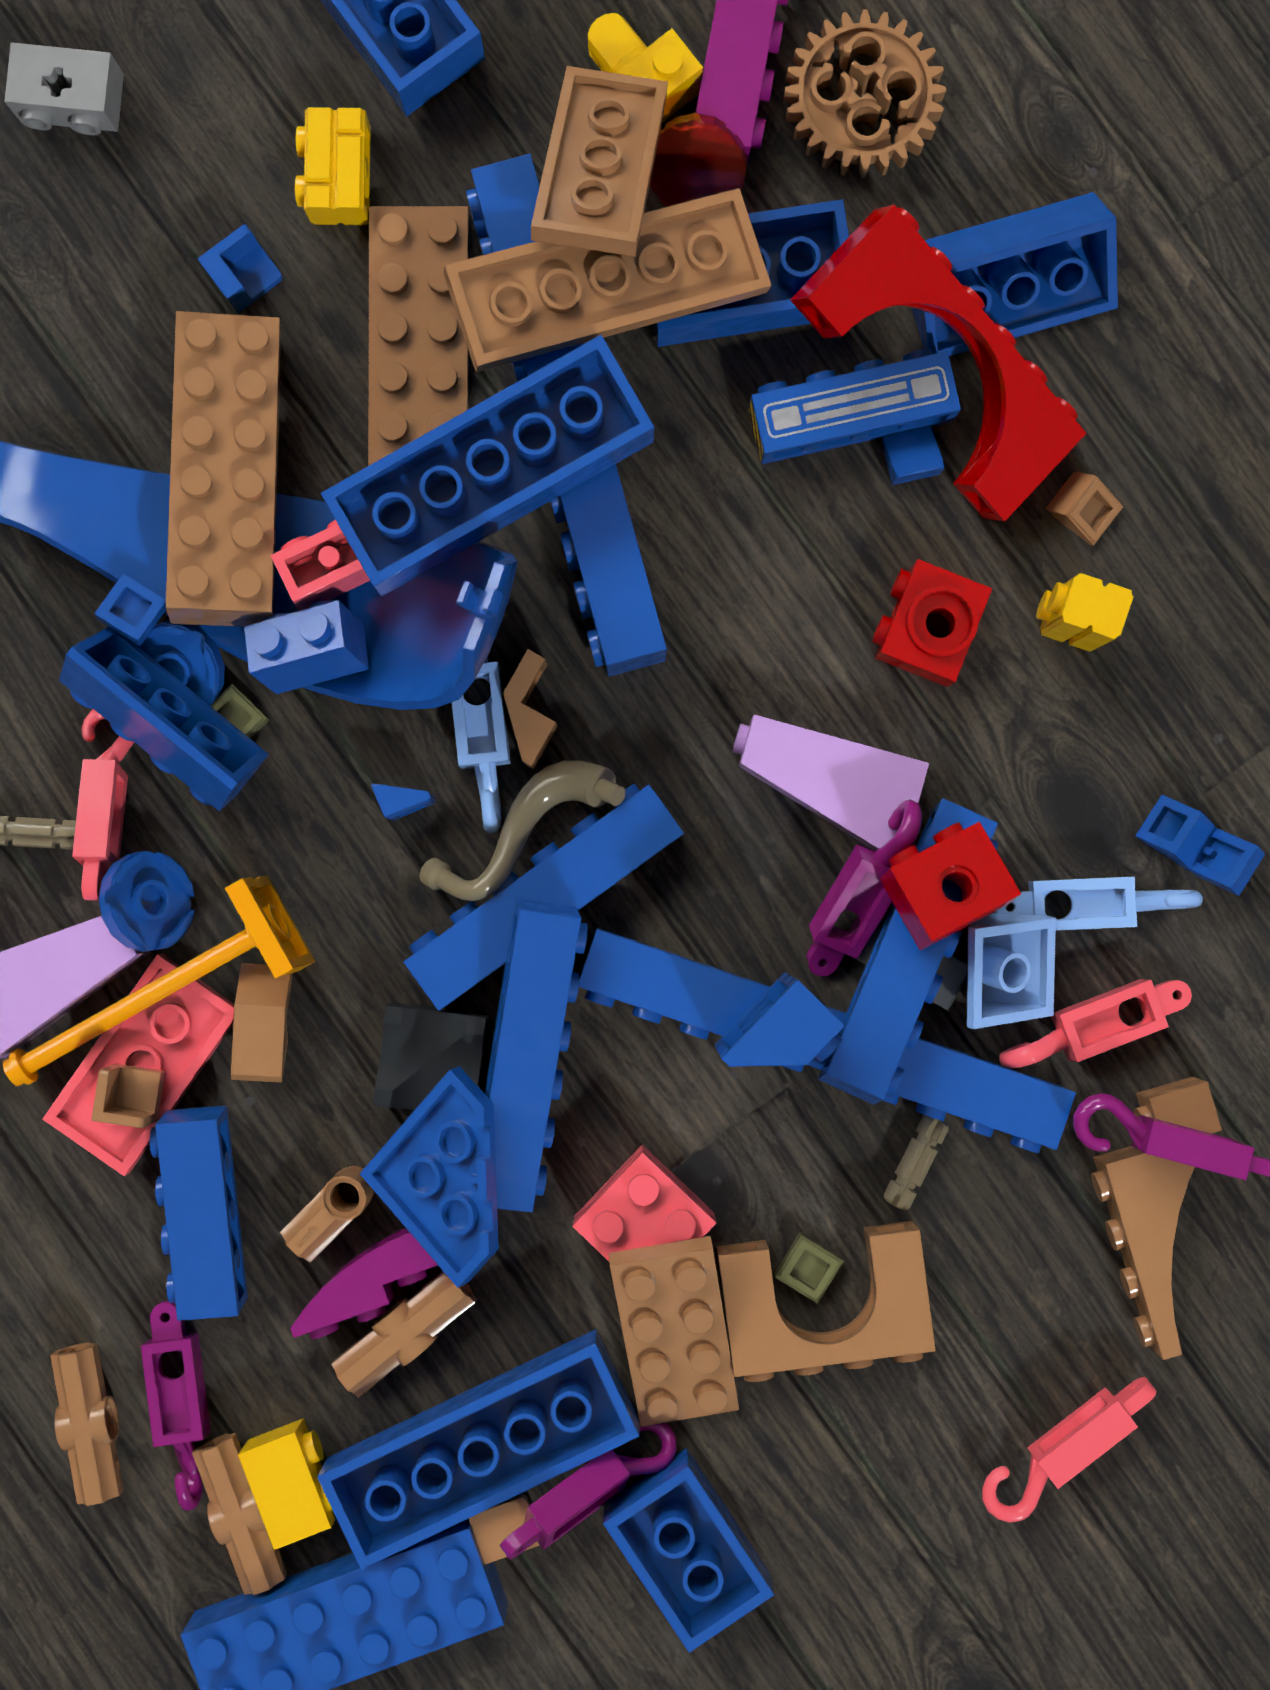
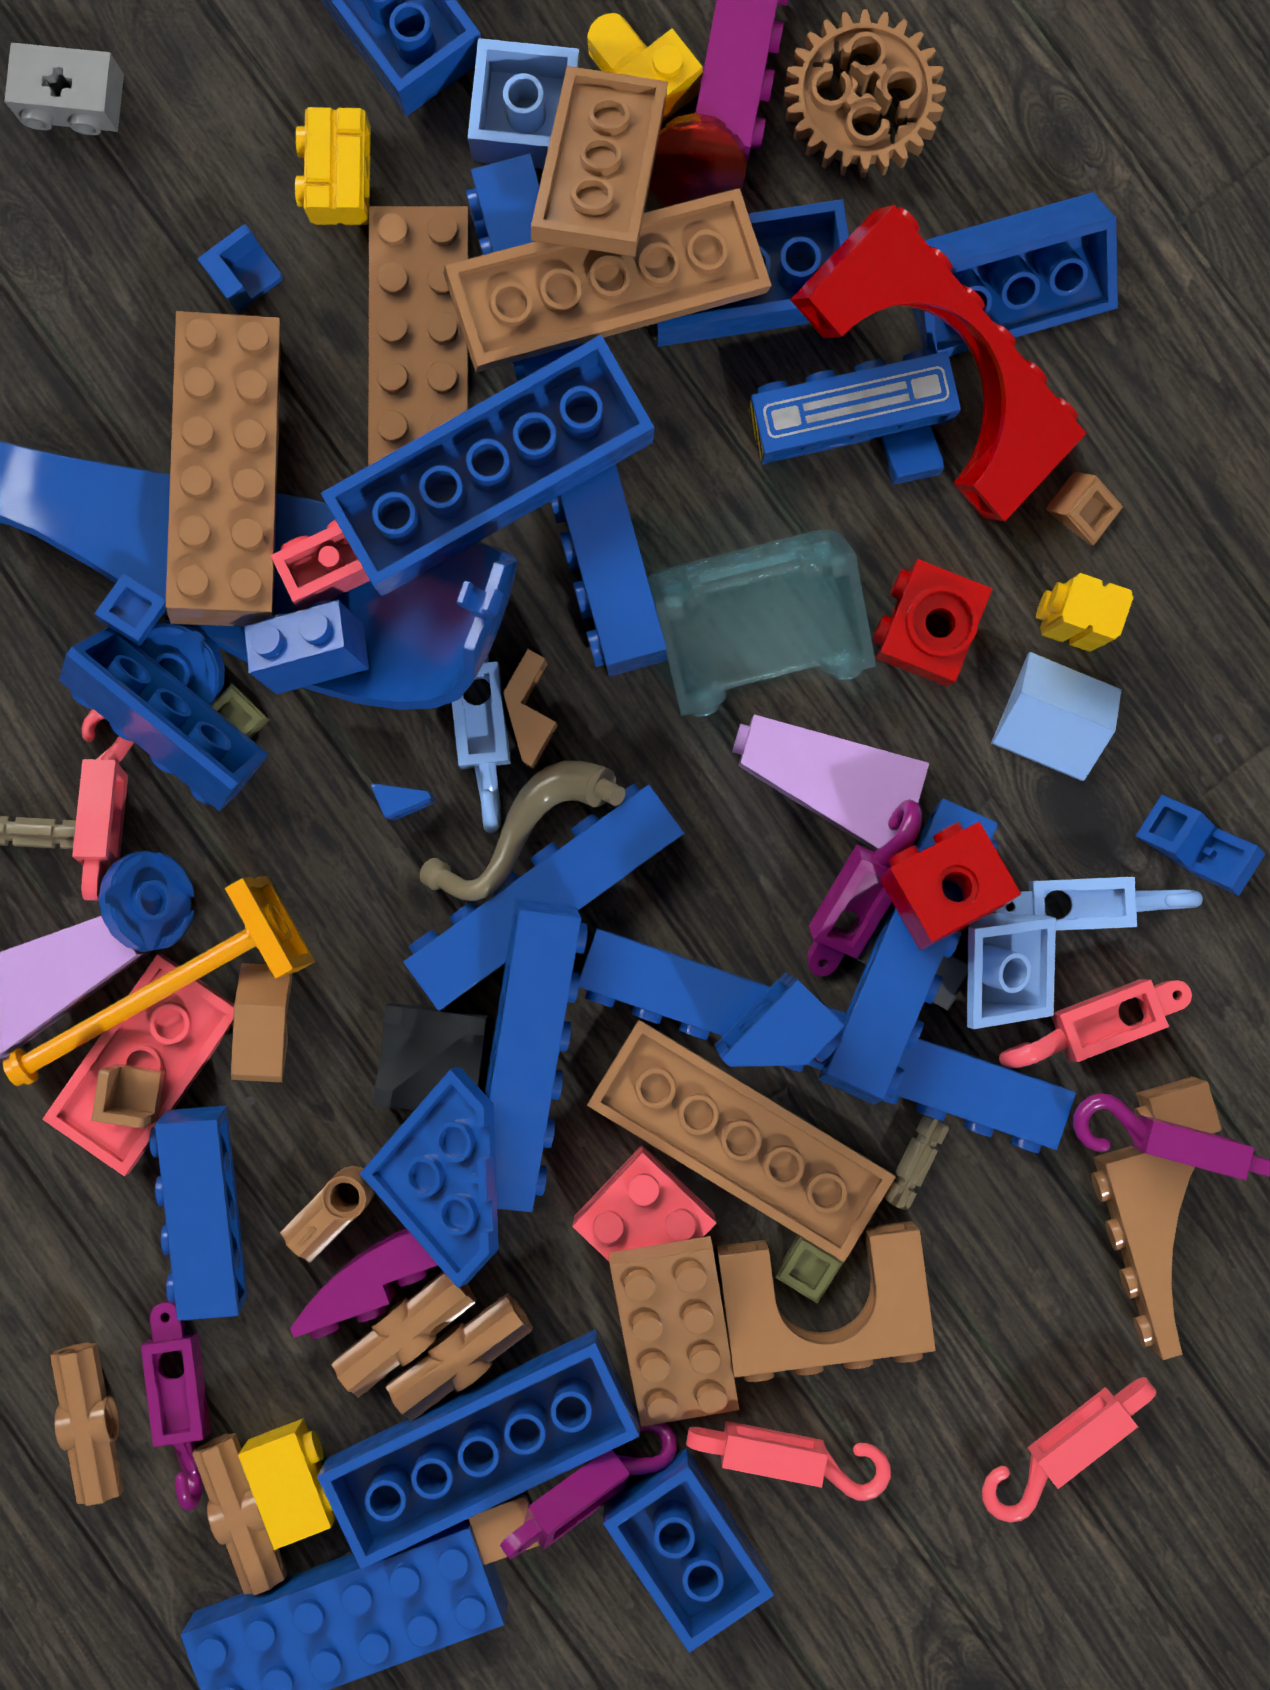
none -> medium nougat piece [386,1293,533,1421]
none -> light blue brick [468,38,580,169]
none -> medium nougat plate [587,1019,896,1262]
none -> clear light blue windscreen [647,529,876,717]
none -> coral piece [686,1421,891,1501]
none -> light blue slope [991,652,1121,781]

